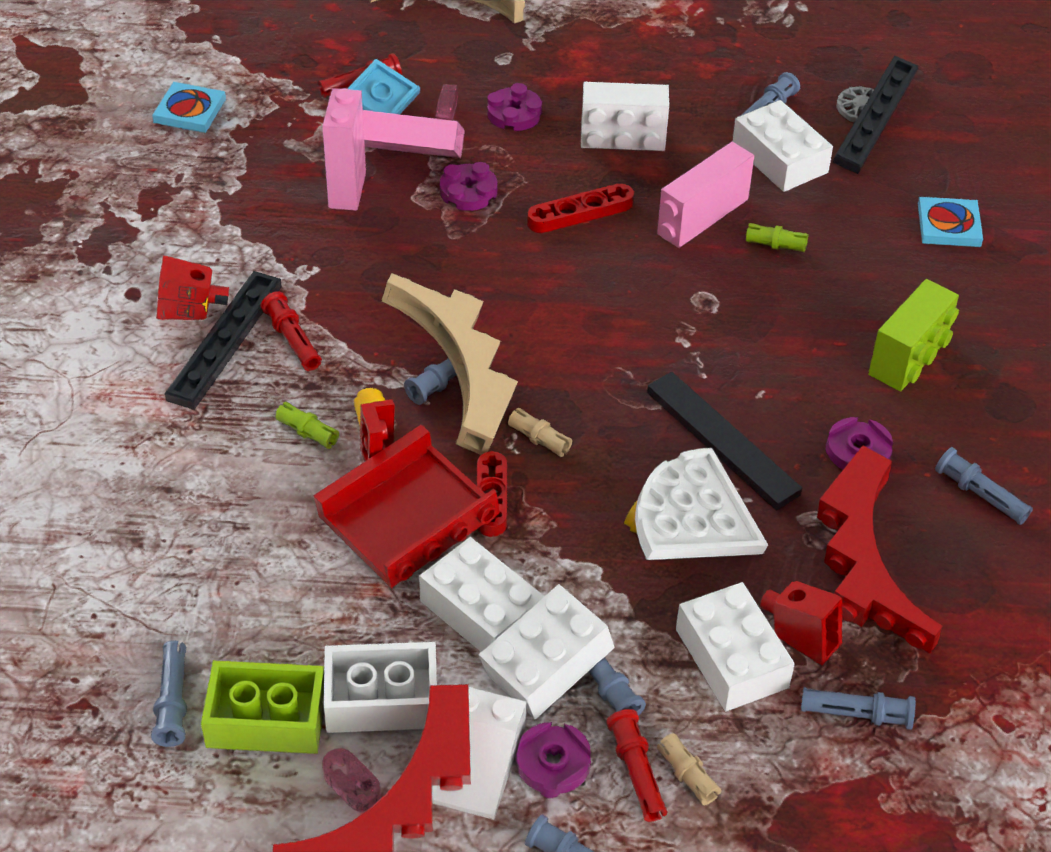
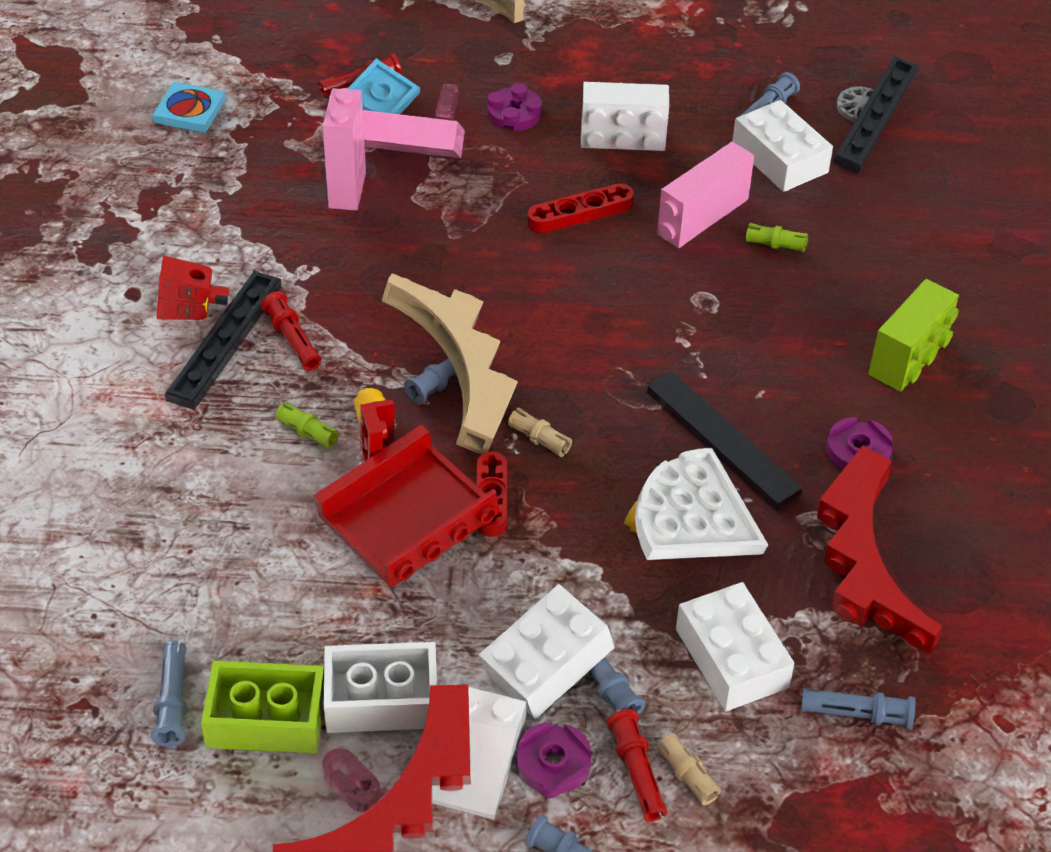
white brick [419,537,544,652] -> none
magenta plate [440,162,498,211] -> none
red torso [760,581,842,666] -> none
tile [918,197,983,247] -> none
sand blue pin [935,447,1033,525] -> none

